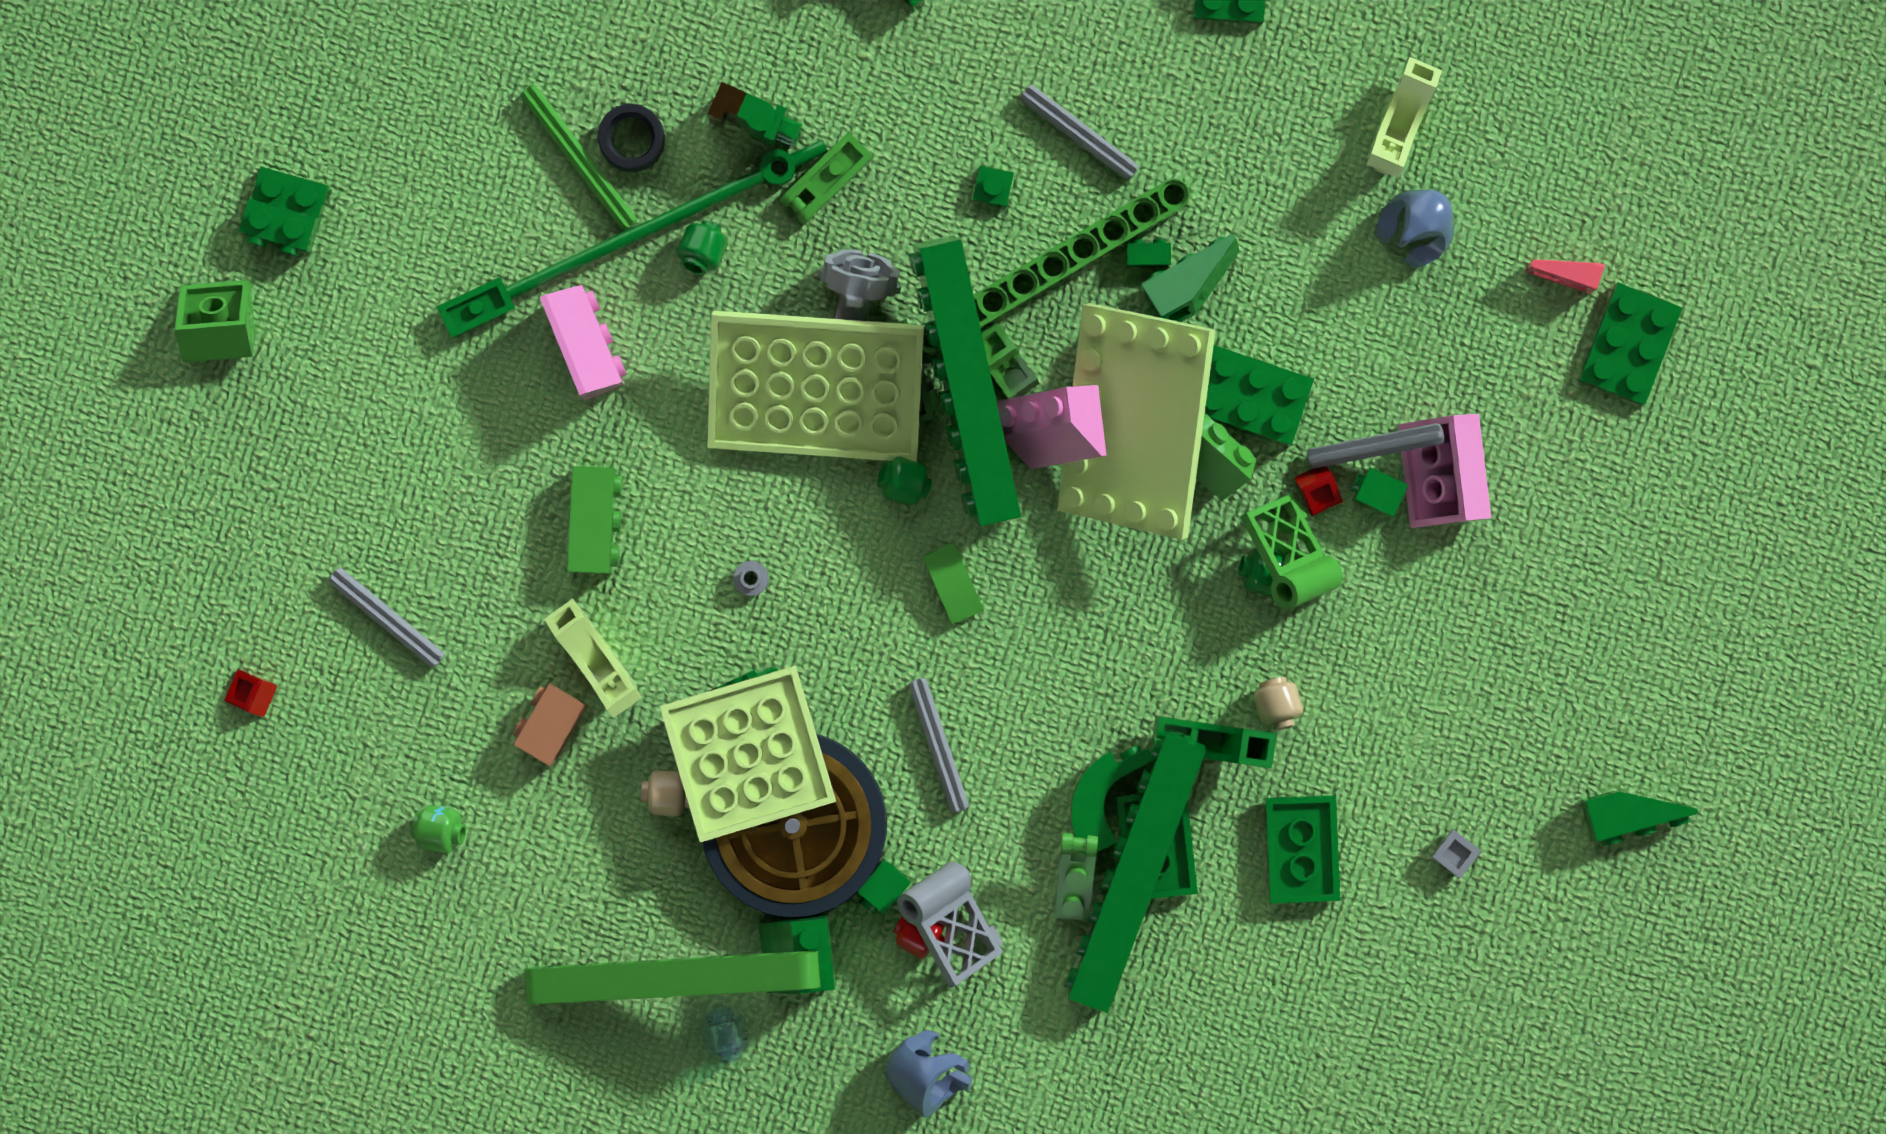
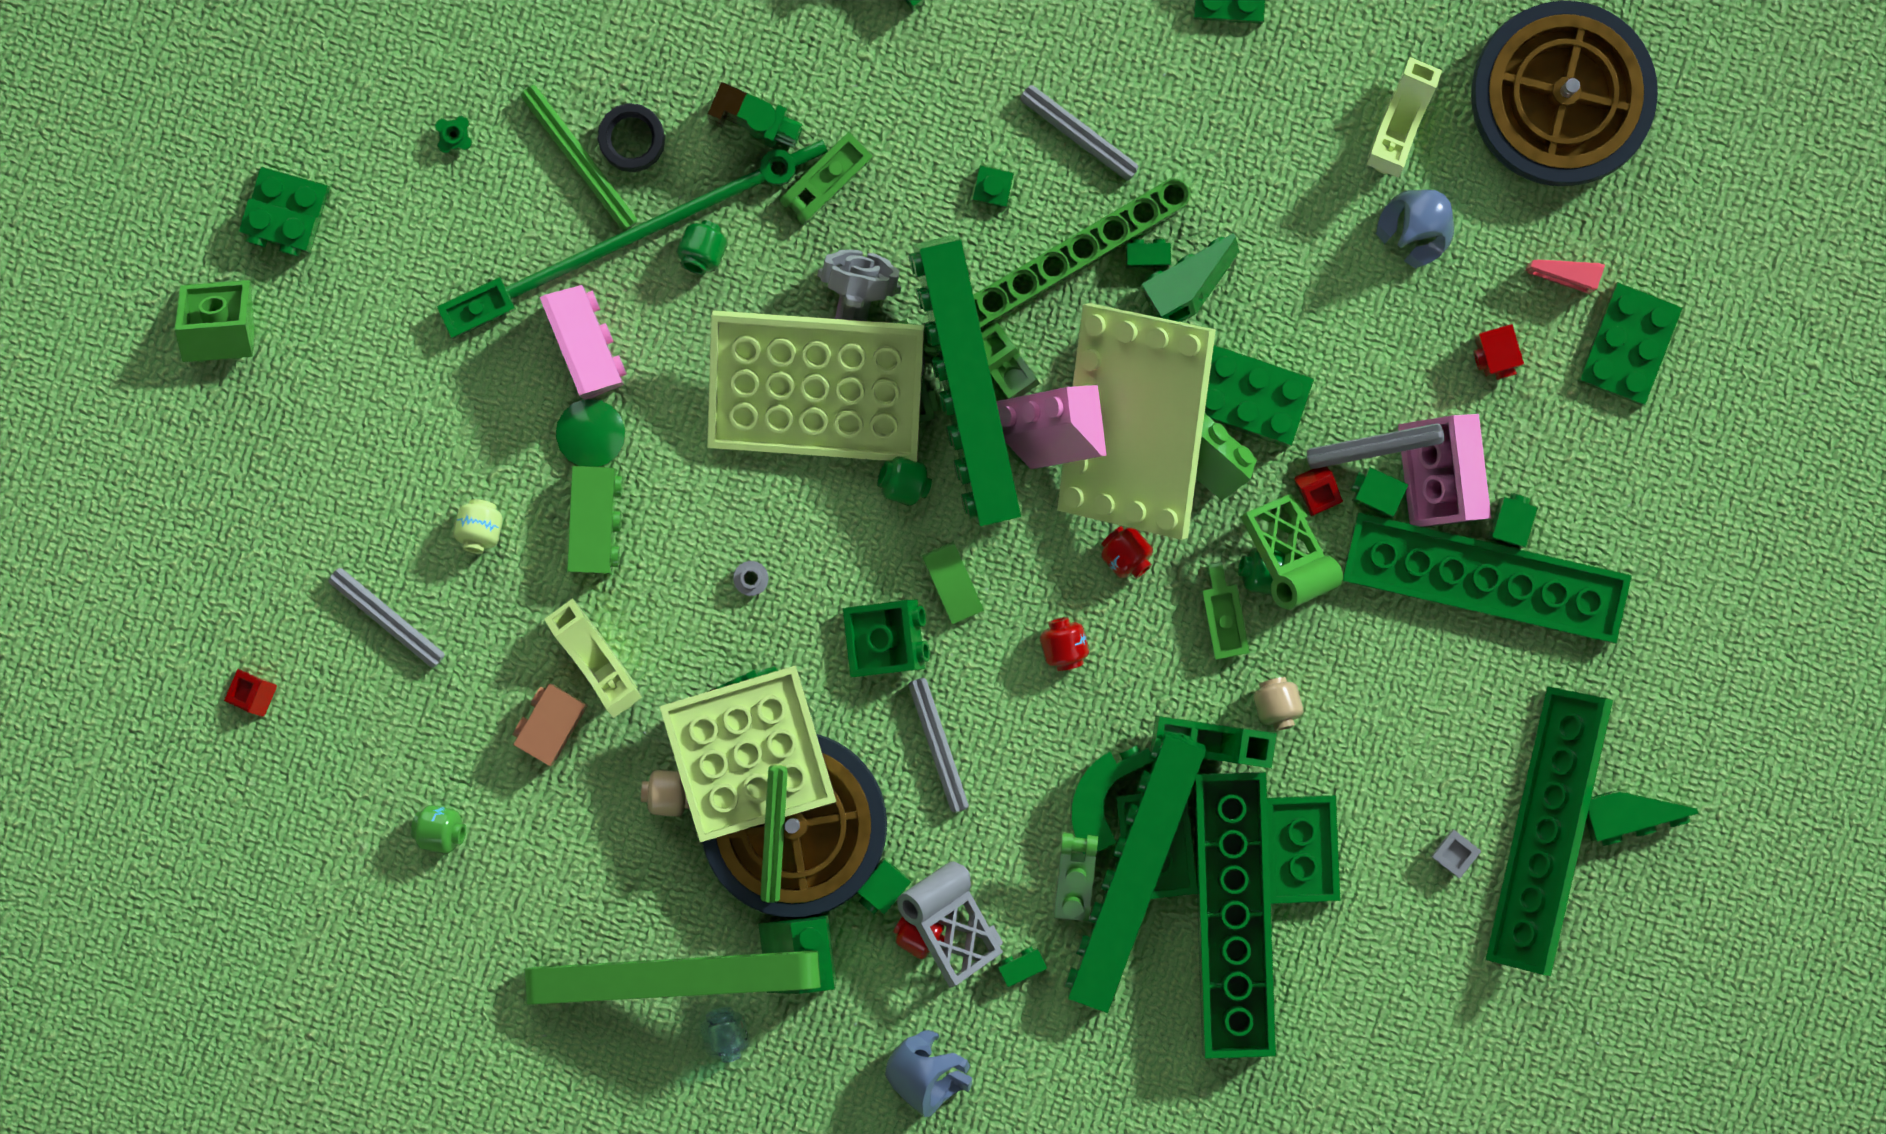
none -> green plate [435,116,472,153]
none -> yellowish green head [453,499,503,554]
none -> green dish [556,399,625,467]
none -> bright green axle [760,765,788,903]
none -> green plate [842,599,930,678]
none -> green piece [998,946,1048,987]
none -> red head [1040,617,1090,671]
none -> red head [1101,526,1153,579]
none -> green brick [1193,771,1276,1059]
none -> bright green plate [1201,562,1250,660]
none -> green plate [1342,512,1632,644]
none -> pearl gold wheel [1471,1,1658,186]
none -> red brick [1473,324,1524,380]
none -> green plate [1485,686,1613,976]
none -> green brick [1487,493,1538,549]

